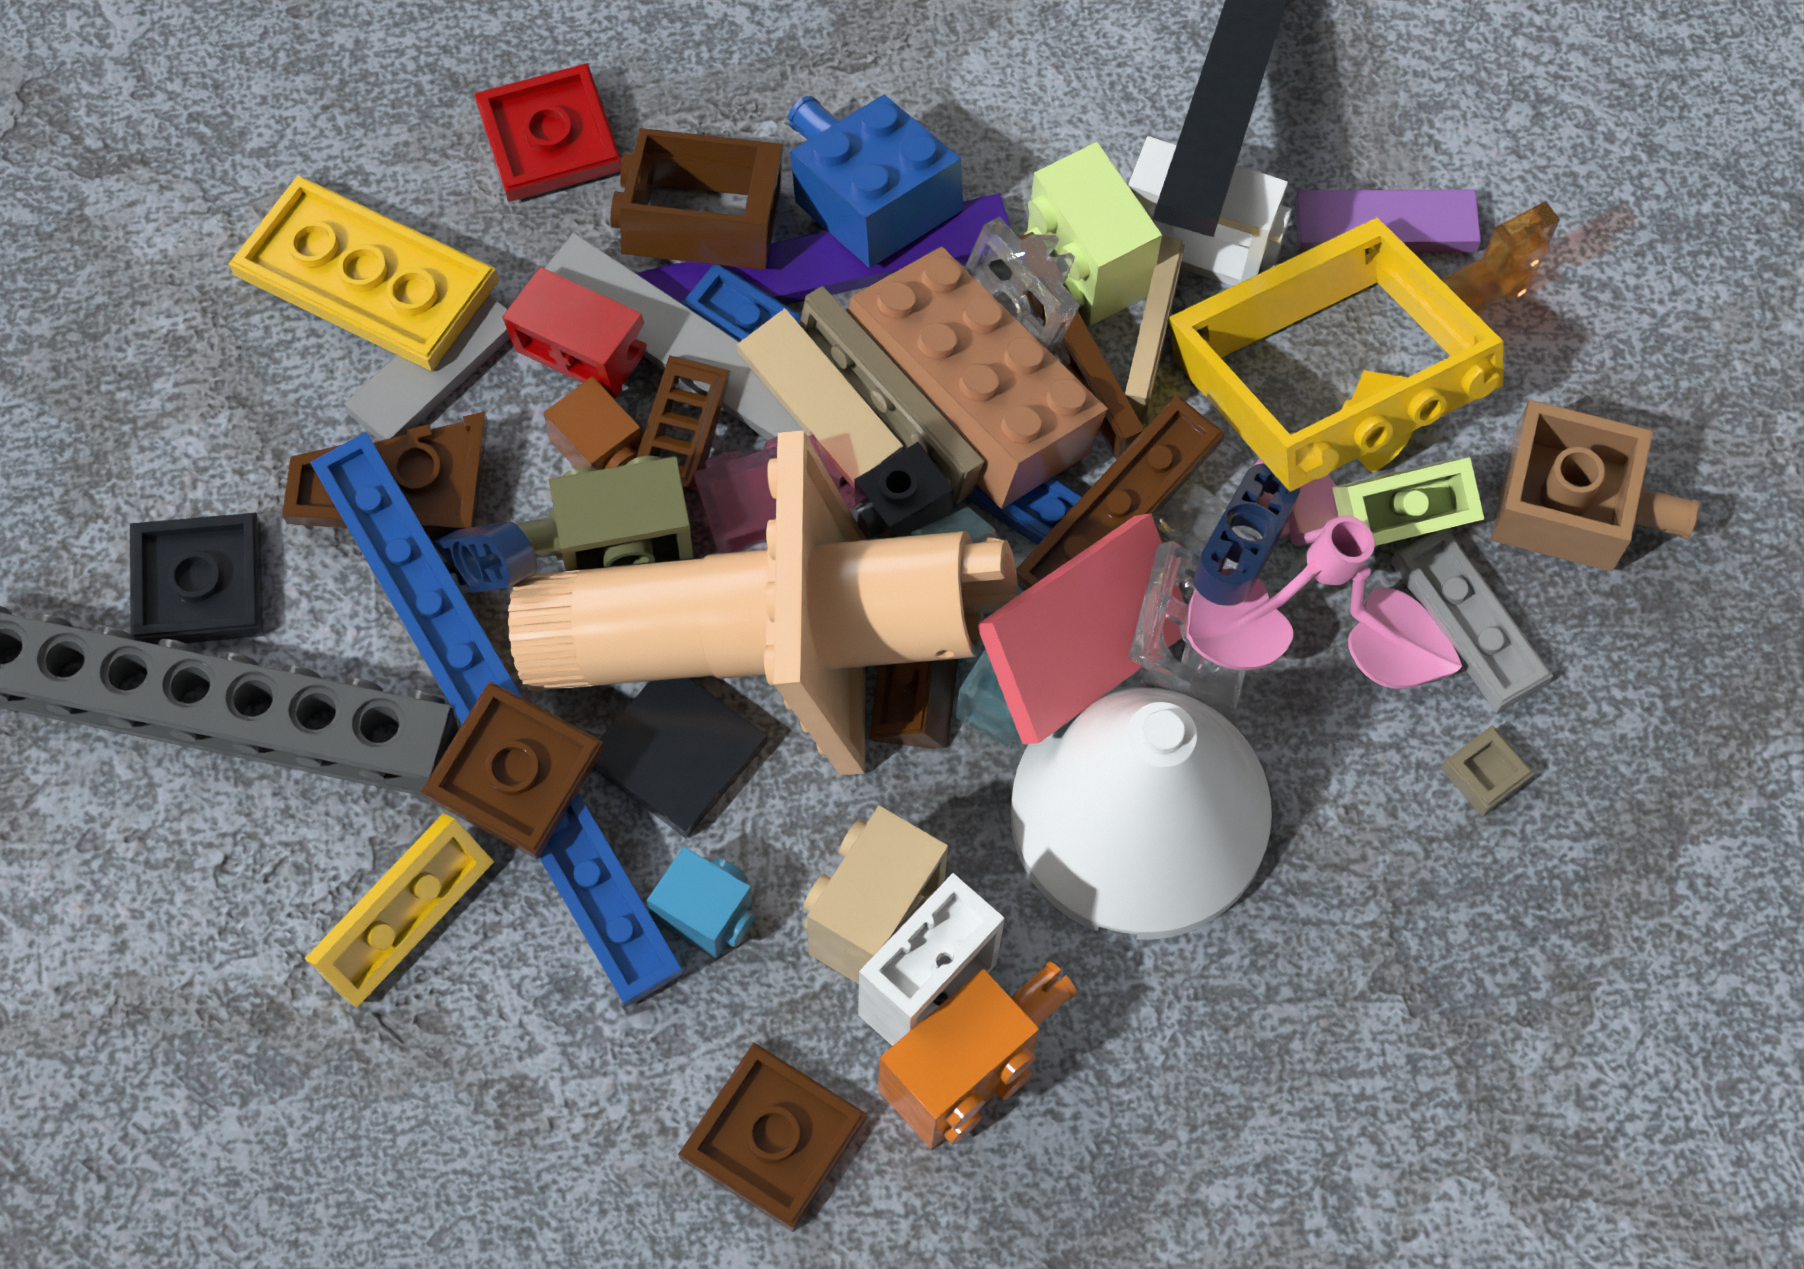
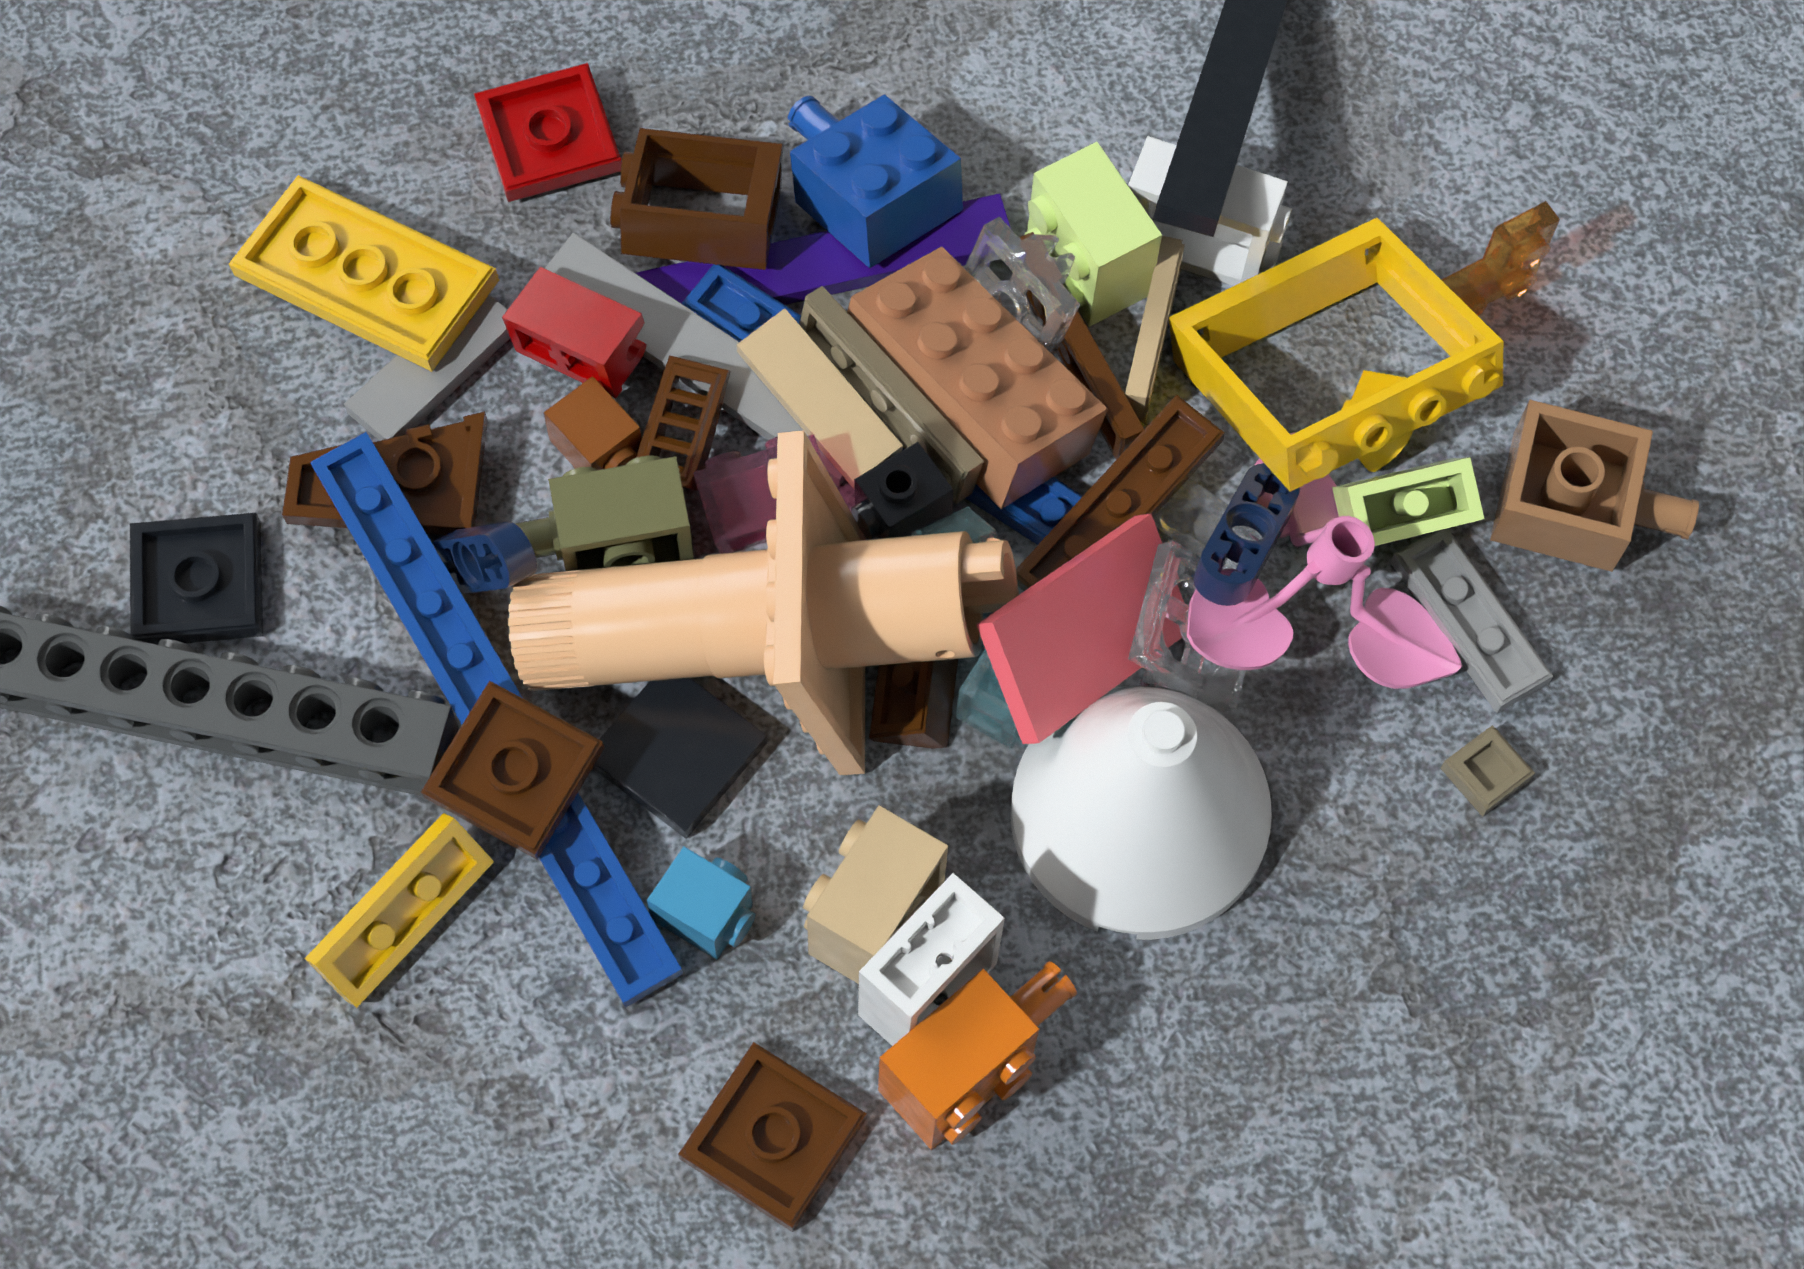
medium lavender tile [1295,189,1481,253] -> none

